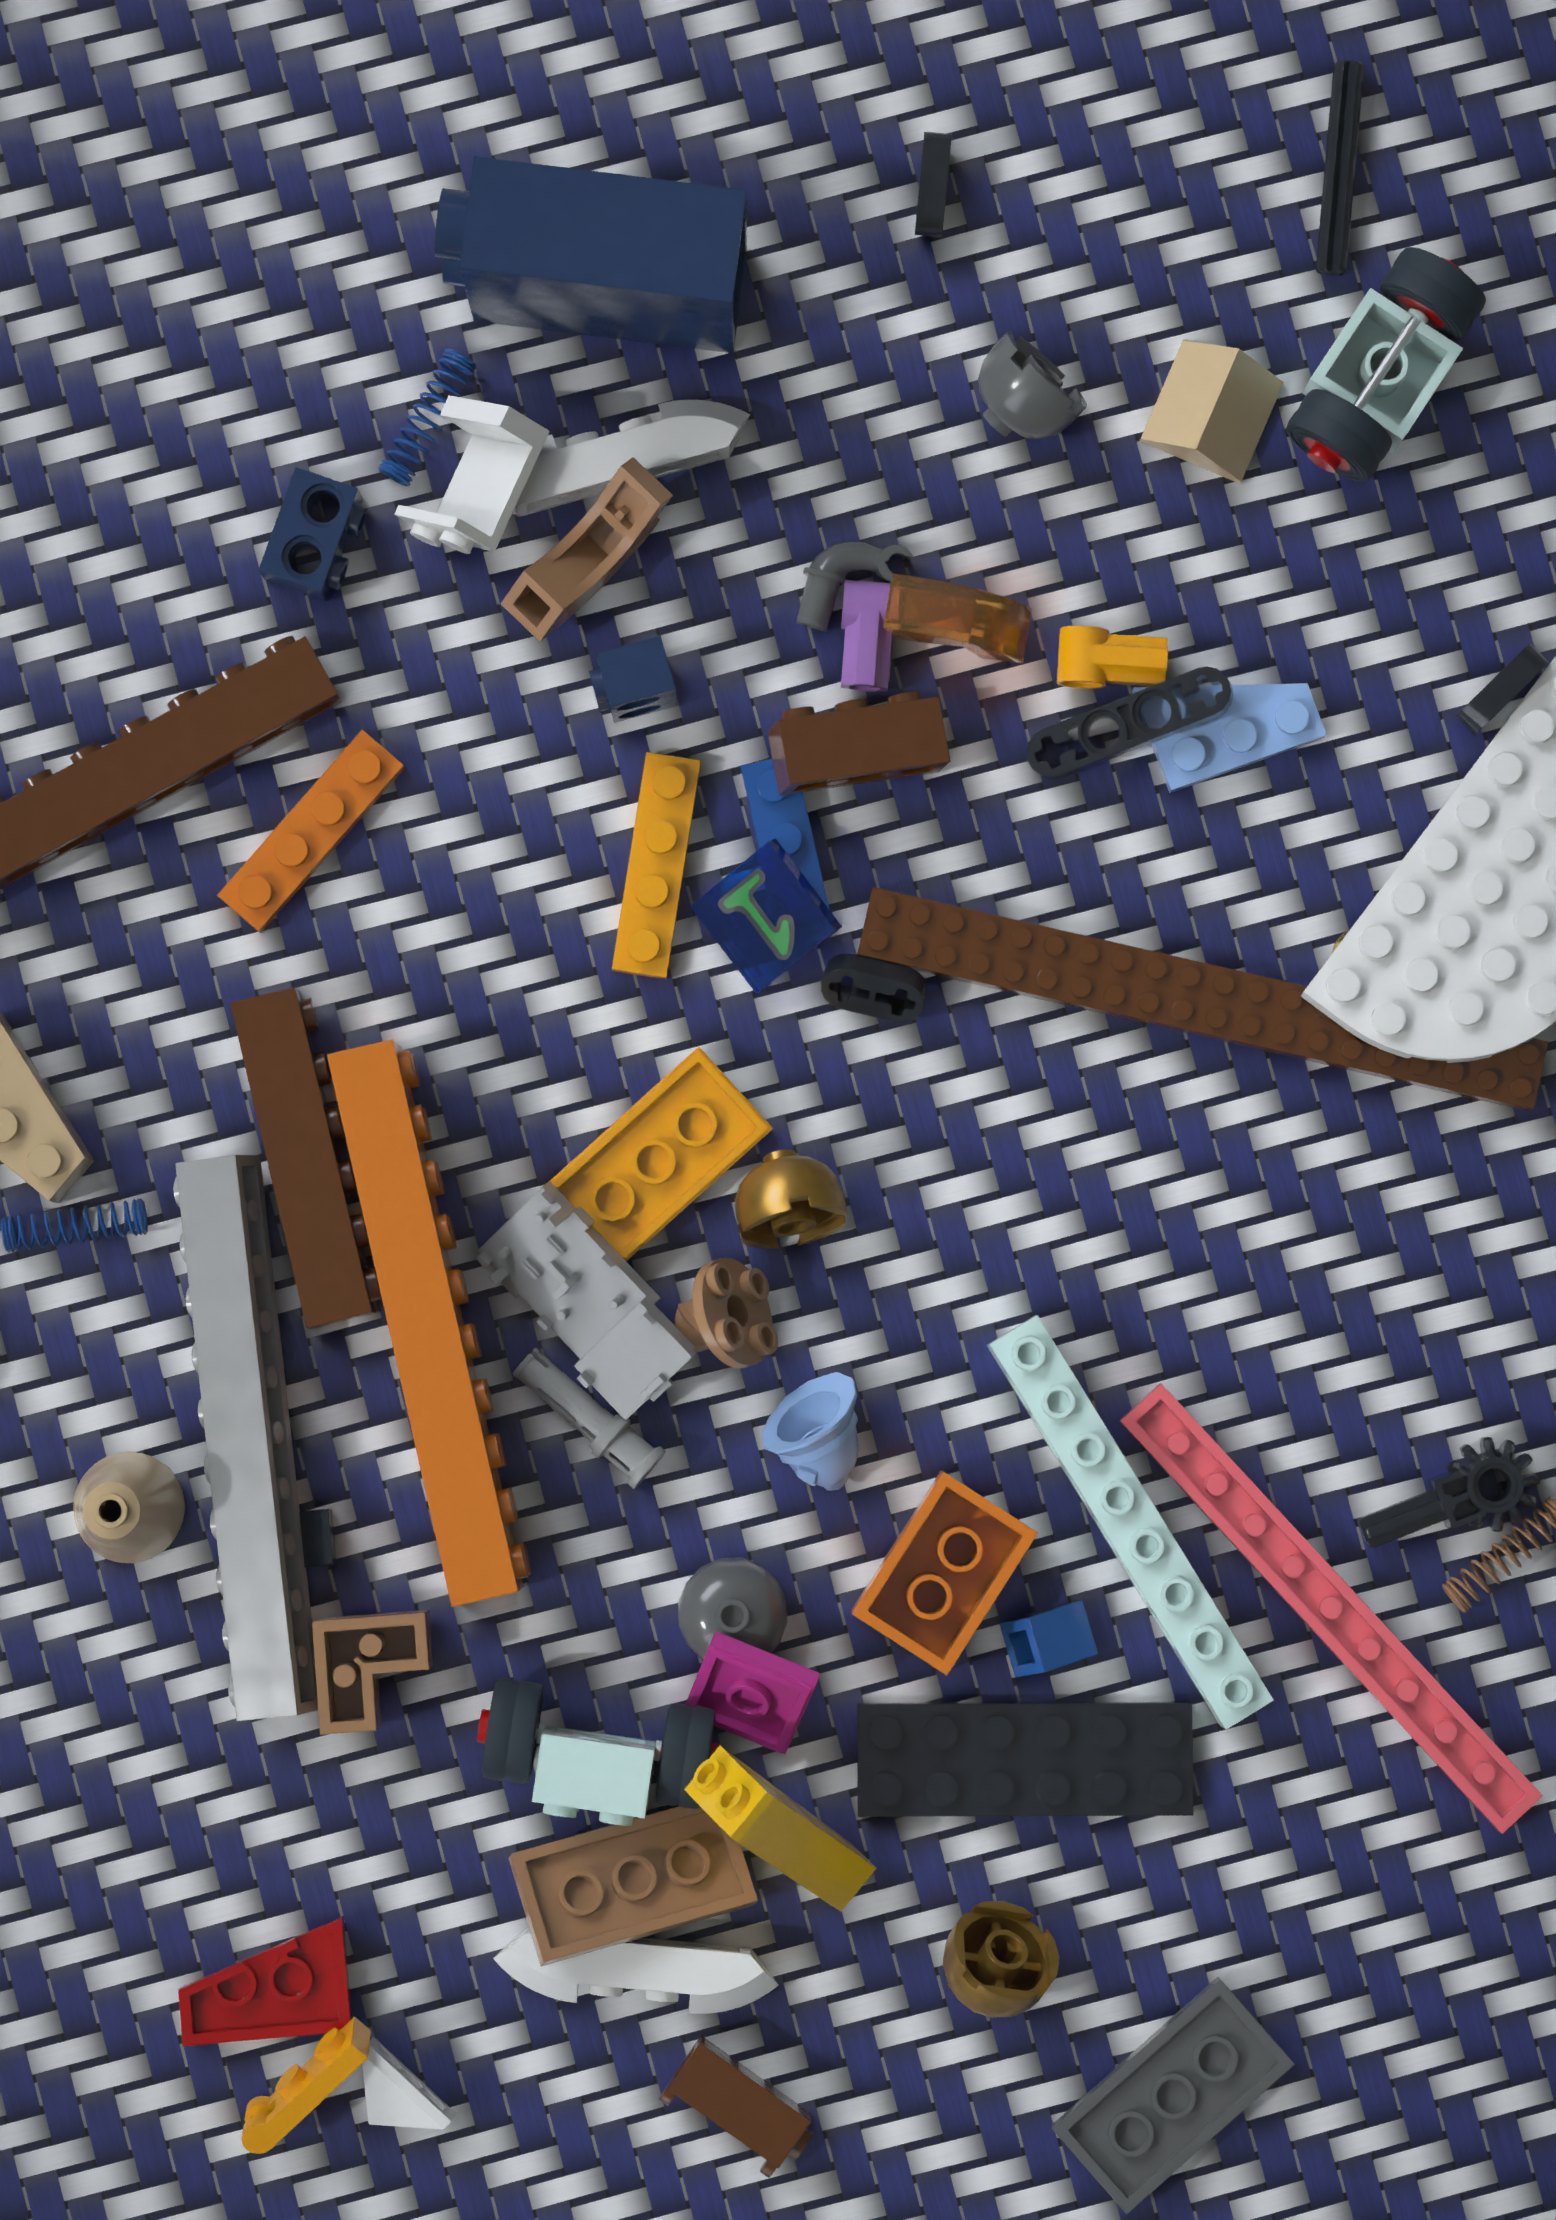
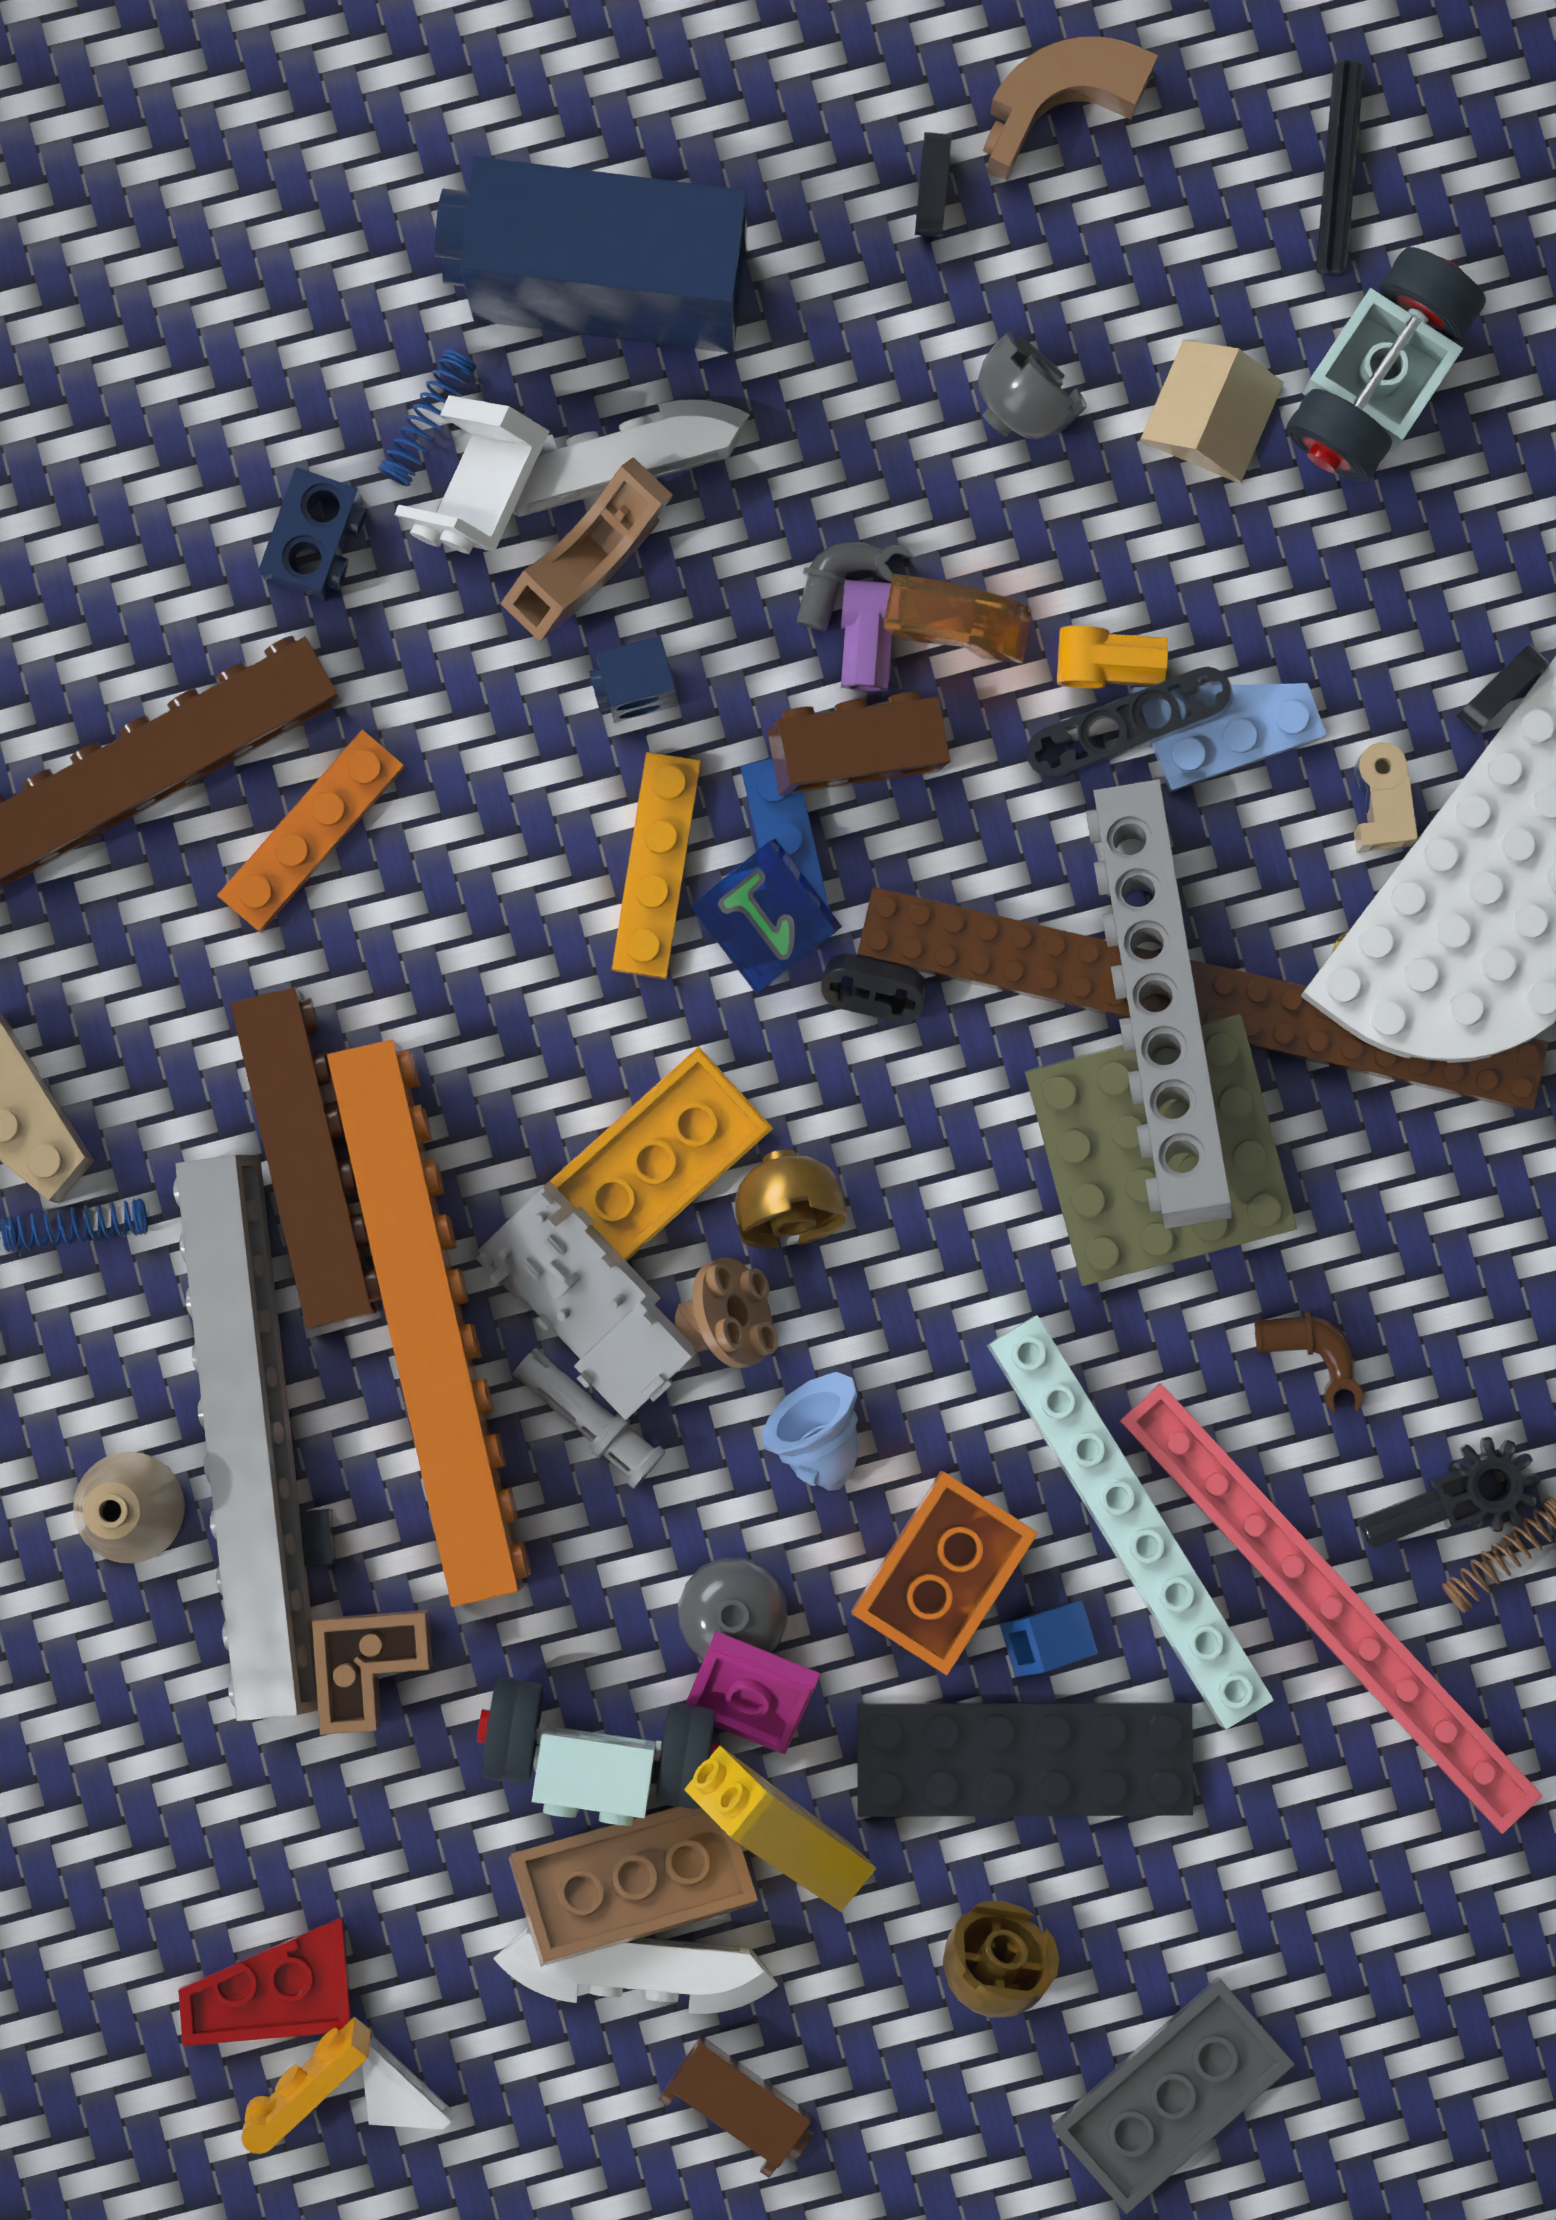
none -> medium nougat arch [983,36,1158,181]
none -> olive plate [1025,1013,1297,1286]
none -> light grey brick [1086,779,1232,1229]
none -> reddish brown piece [1254,1311,1363,1413]
none -> tan leg [1354,742,1418,853]

